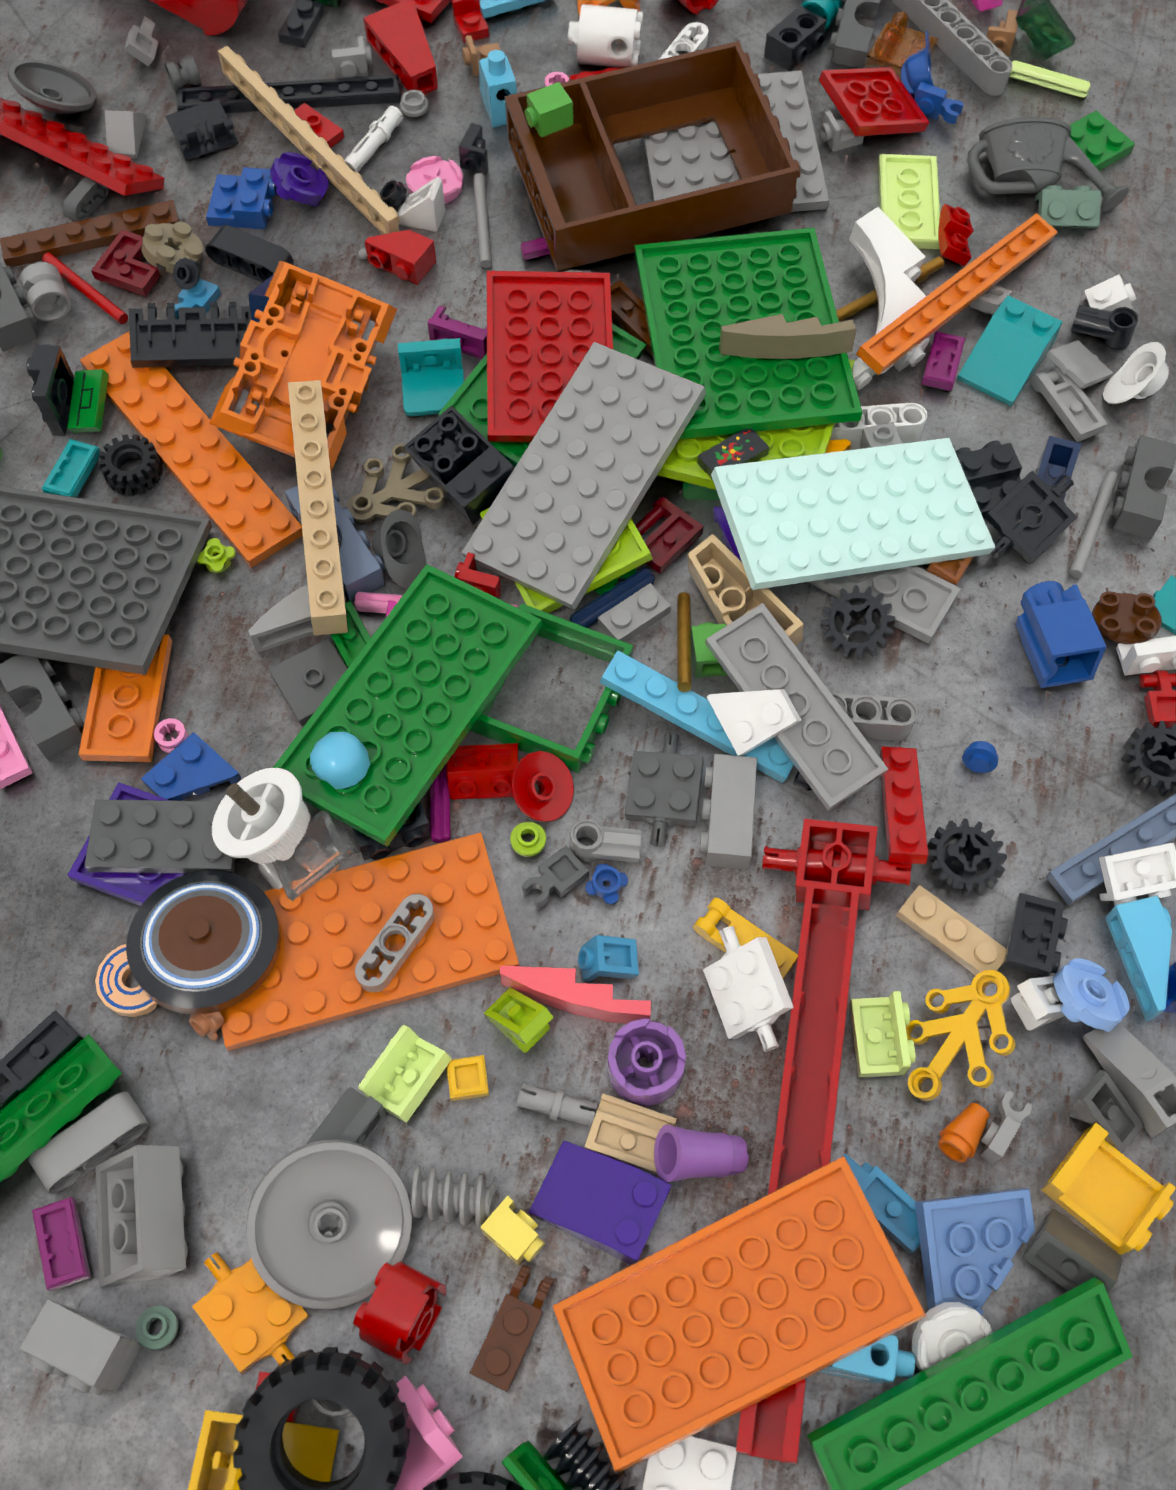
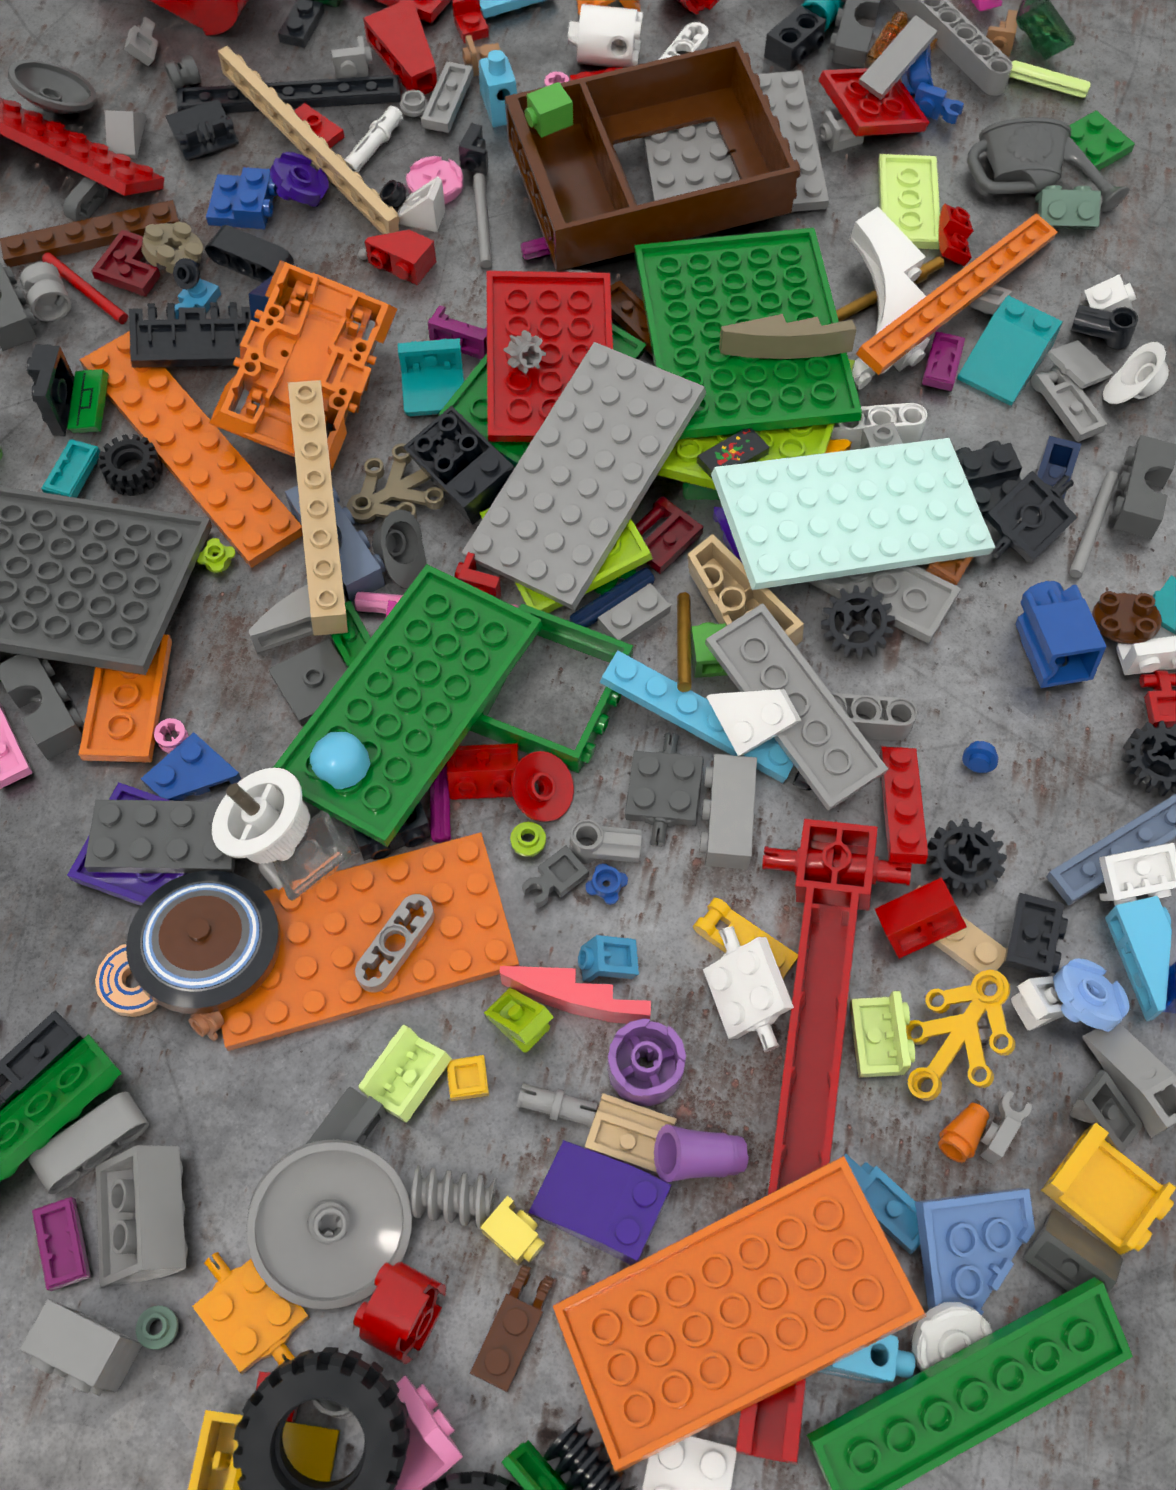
none -> light grey plate [421,61,474,133]
none -> light grey gear [504,330,546,373]
none -> light grey tile [859,15,937,100]
none -> red hinge [875,877,967,959]

